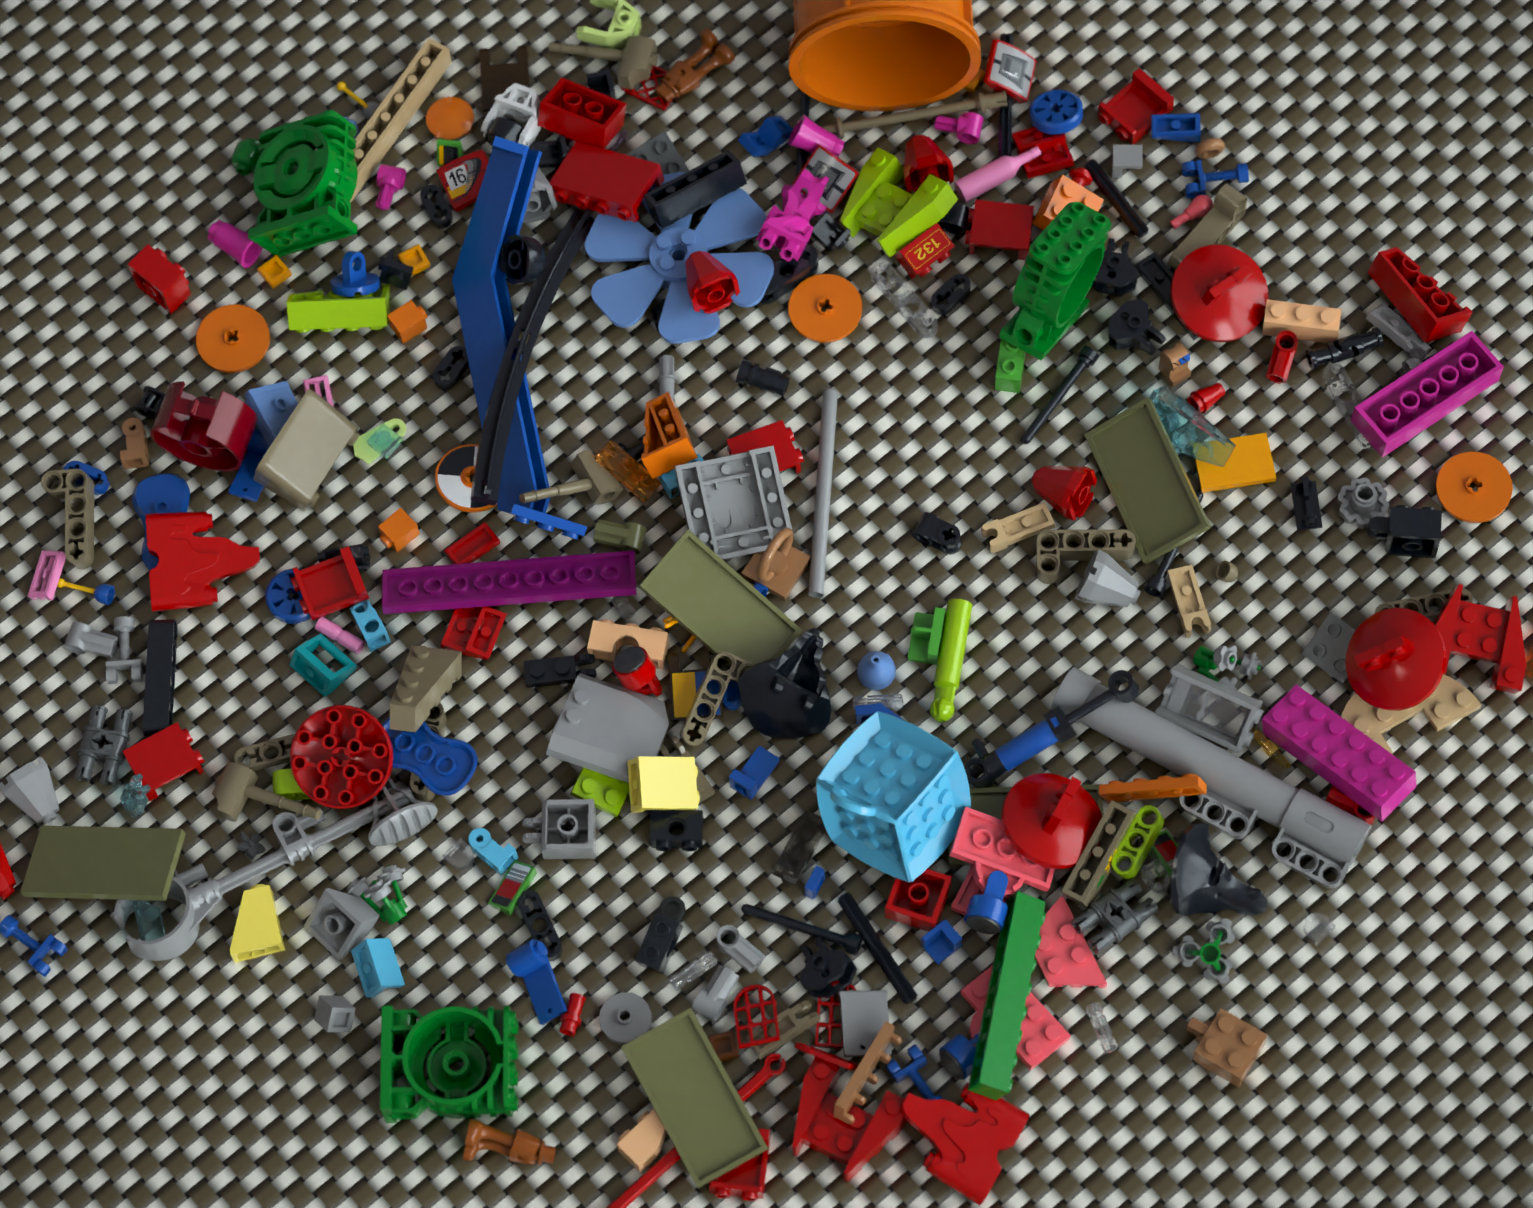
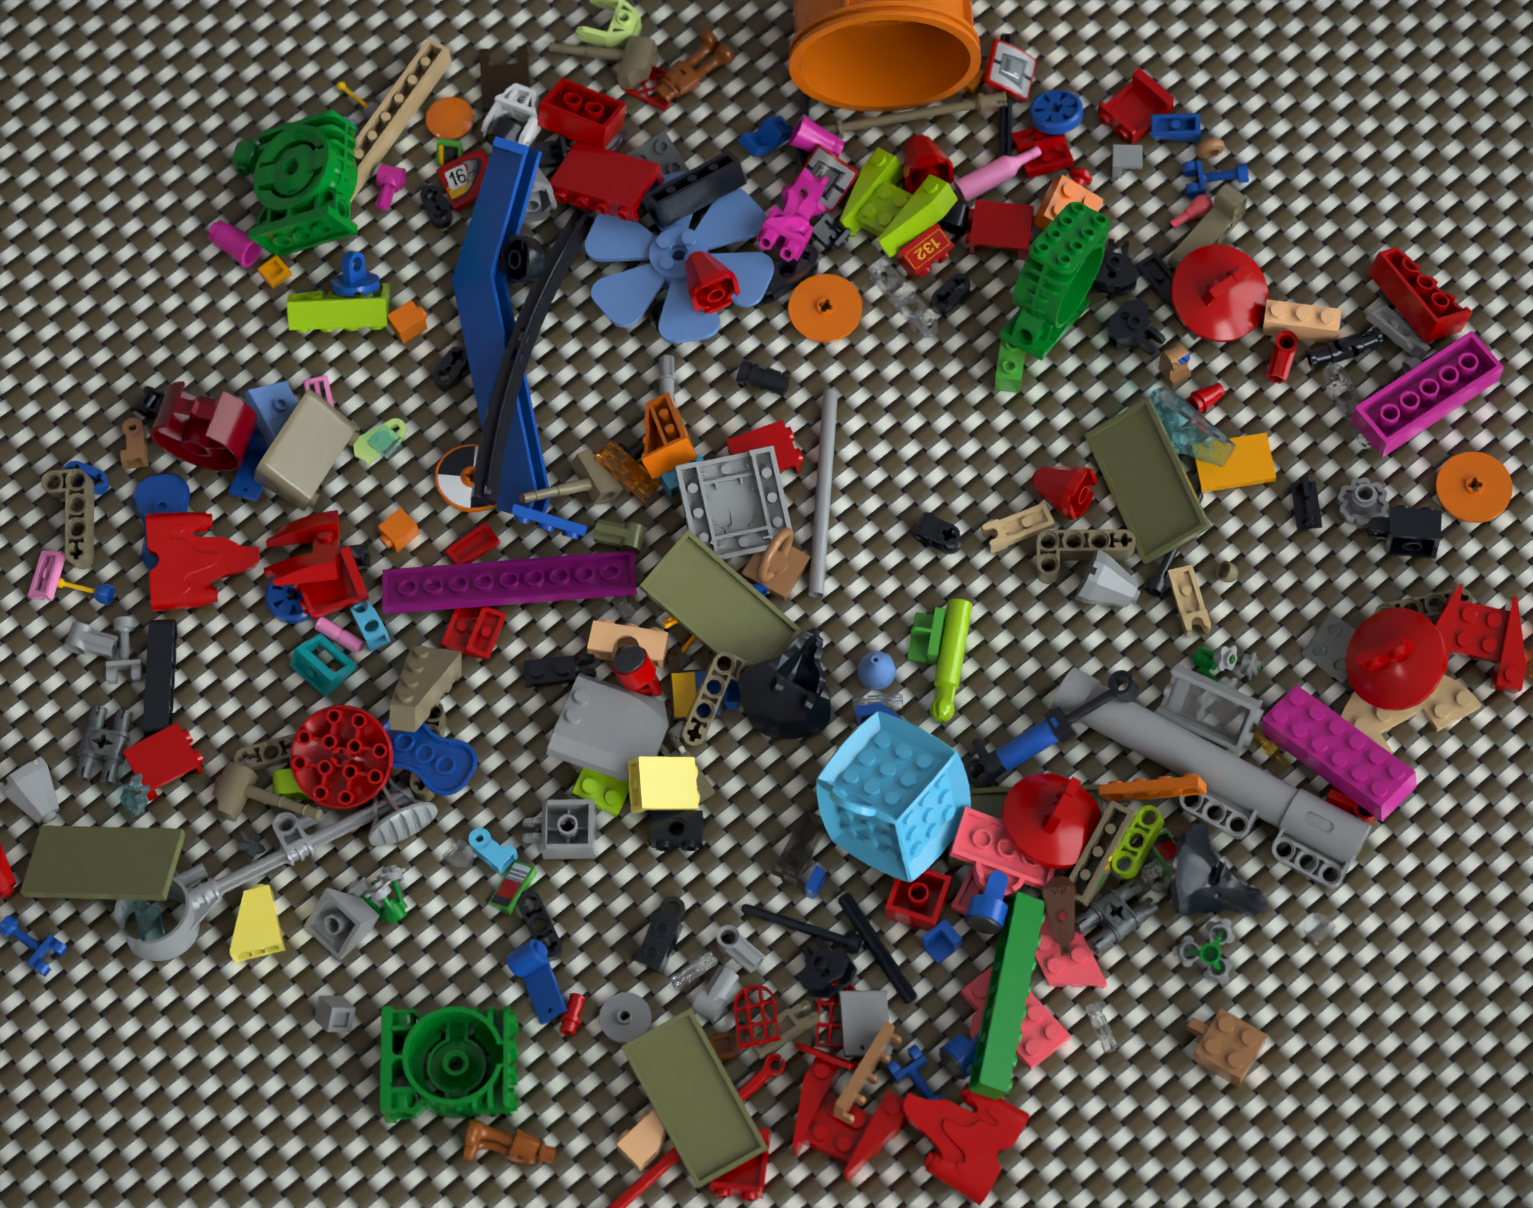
red brick [128,244,191,314] -> none
orange piece [196,304,270,373] -> none
medium azure panel [351,938,405,998] -> none
black bracket [378,249,414,291] -> none
light orange tile [397,244,431,276] -> none
black panel [586,69,616,99] -> none
blue bracket [729,746,780,801] -> none
dark pink axle [934,112,983,144] -> none
black piece [1021,345,1099,444] -> none
black axle [1084,159,1148,238] -> none
none -> red wedge [264,510,341,586]
none -> reddish brown piece [1042,876,1076,956]

